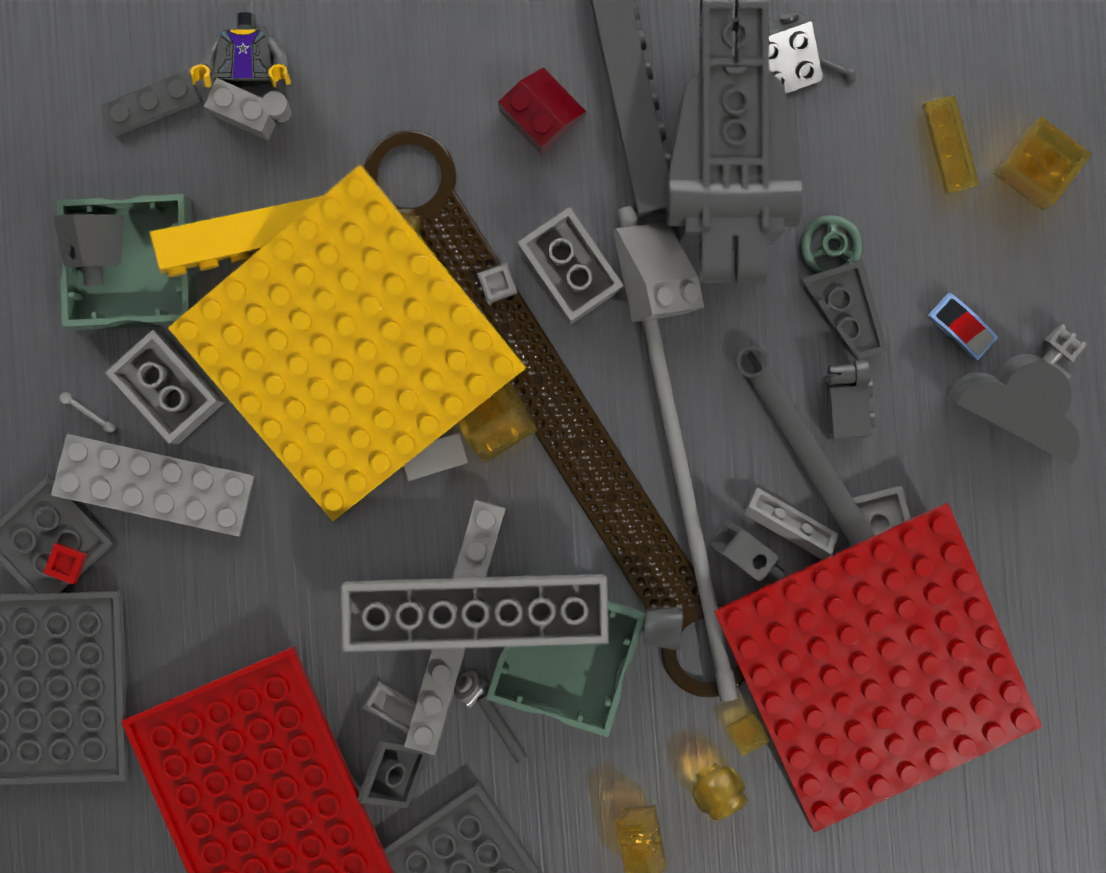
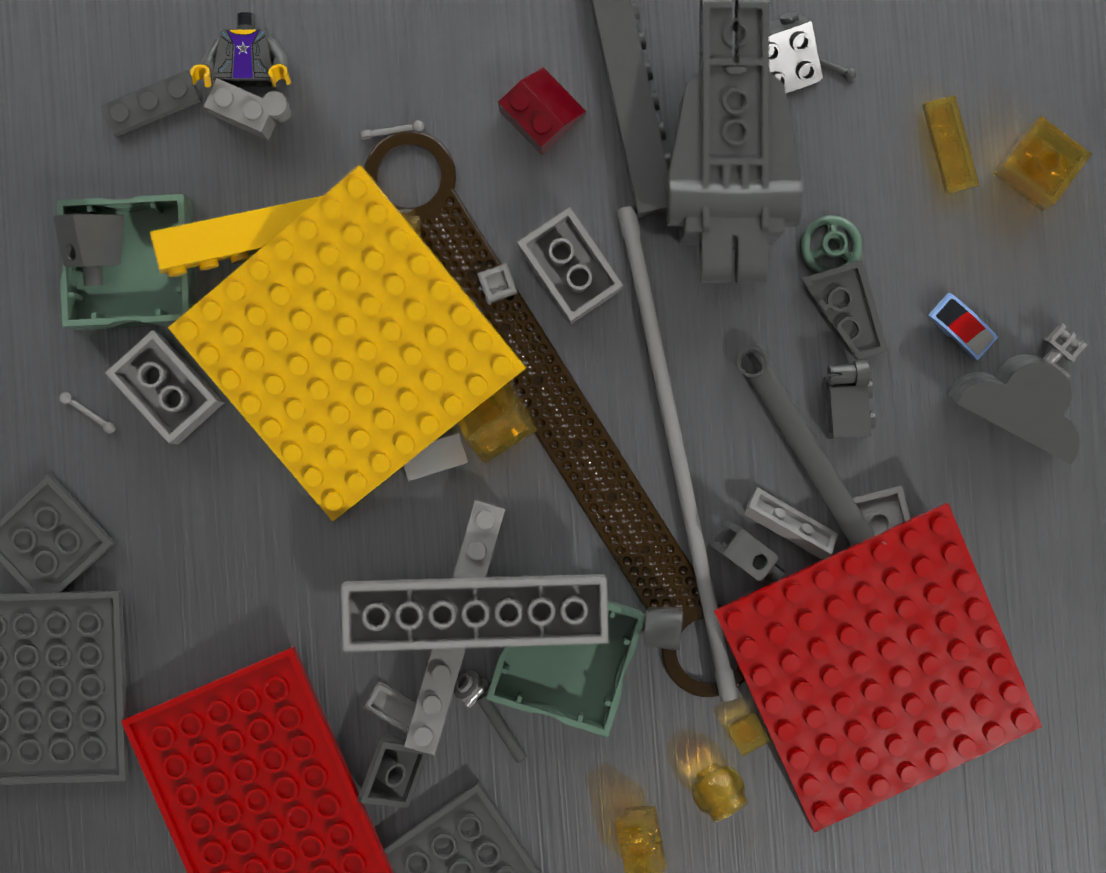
red plate [43,543,88,585] -> none
light grey plate [51,434,255,537] -> none
light grey slope [613,223,704,322] -> none
none -> light grey hinge [359,120,424,139]

